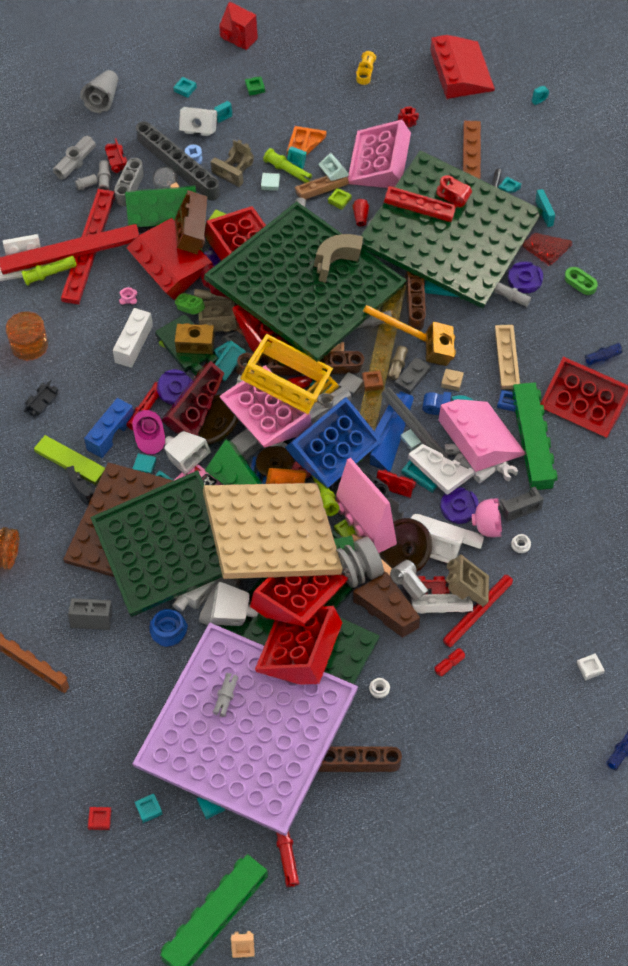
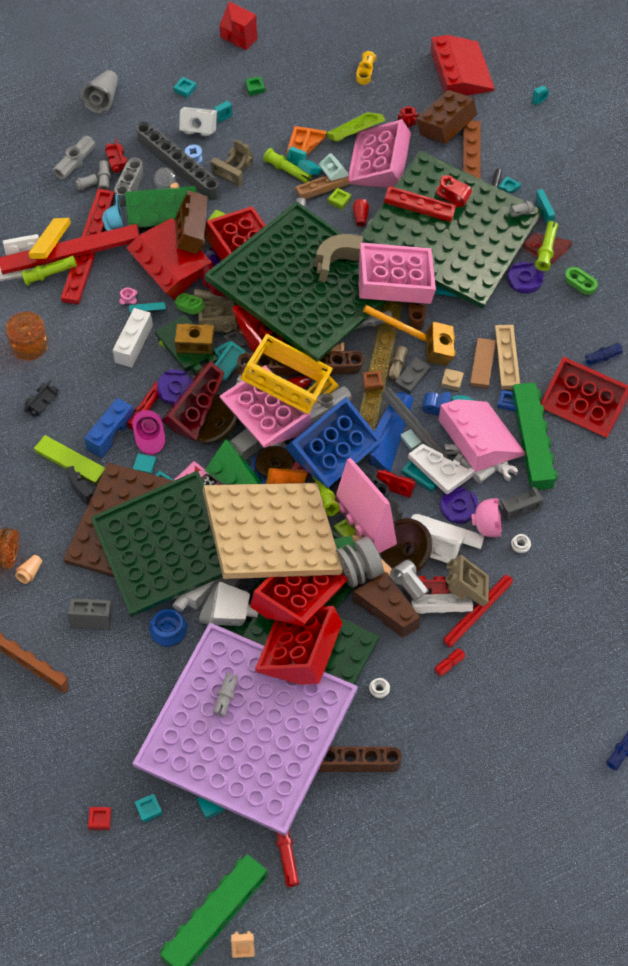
white torso [164,431,211,475] -> none
light aqua tile [261,173,280,191] -> none
light grey tile [338,372,363,397] -> none
light grey pin [494,282,532,308] -> none
white tile [577,653,605,680] -> none
none -> light nougat cone [15,555,42,584]
none -> yellow tile [29,218,71,259]
none -> medium azure piece [102,194,123,231]
none -> teal tile [129,302,166,313]
none -> teal tile [298,160,322,175]
none -> lime wing [326,112,385,142]
none -> bright pink slope [359,243,436,304]
none -> reddish brown brick [416,90,477,144]
none -> medium nougat tile [470,338,496,389]
none -> light grey pin [510,201,534,217]
none -> lime pin [535,221,558,271]

